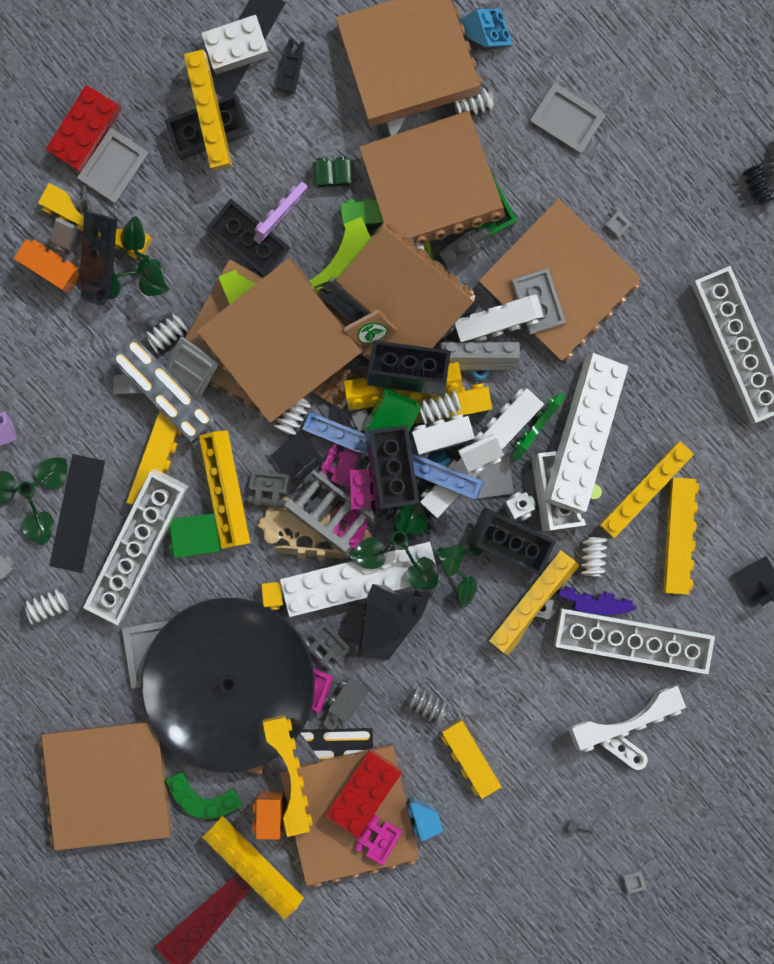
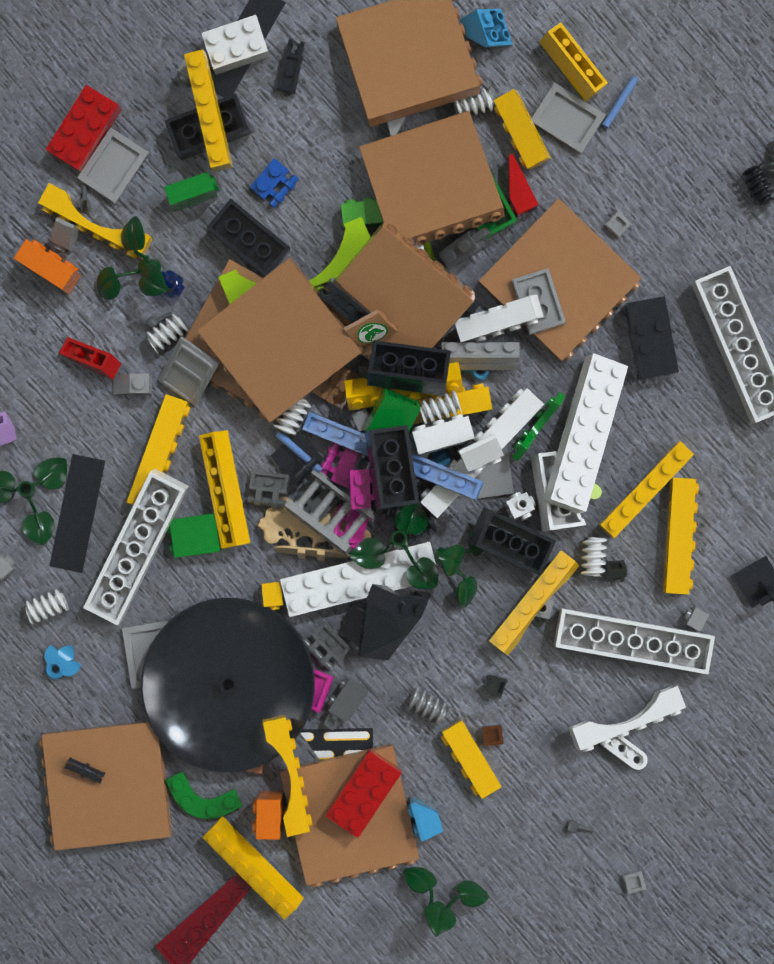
black hinge [79,211,117,306] -> none
sticker [110,336,215,442] -> none
lavender plate [253,182,308,244] -> none
dark green brick [313,157,352,187] -> none
dark pink plate [354,814,402,865] -> none
dark purple slope [557,586,637,615] -> none
none -> dark azure plate [44,645,81,679]
none -> red slope [59,337,122,380]
none -> black pin [65,757,106,784]
none -> clear blue head [162,270,185,298]
none -> green brick [164,172,219,211]
none -> blue plate [250,158,299,208]
none -> medium blue bar [275,431,323,473]
none -> dark green plant [403,867,489,937]
none -> pearl dark grey tile [482,675,508,697]
none -> reddish brown plate [482,724,504,746]
none -> yellow brick [494,89,551,170]
none -> red slope [508,153,539,218]
none -> yellow brick [539,23,608,102]
none -> medium blue bar [602,76,638,129]
none -> pearl dark grey tile [605,560,627,583]
none -> black brick [624,296,679,380]
none -> light grey plate [683,607,709,632]

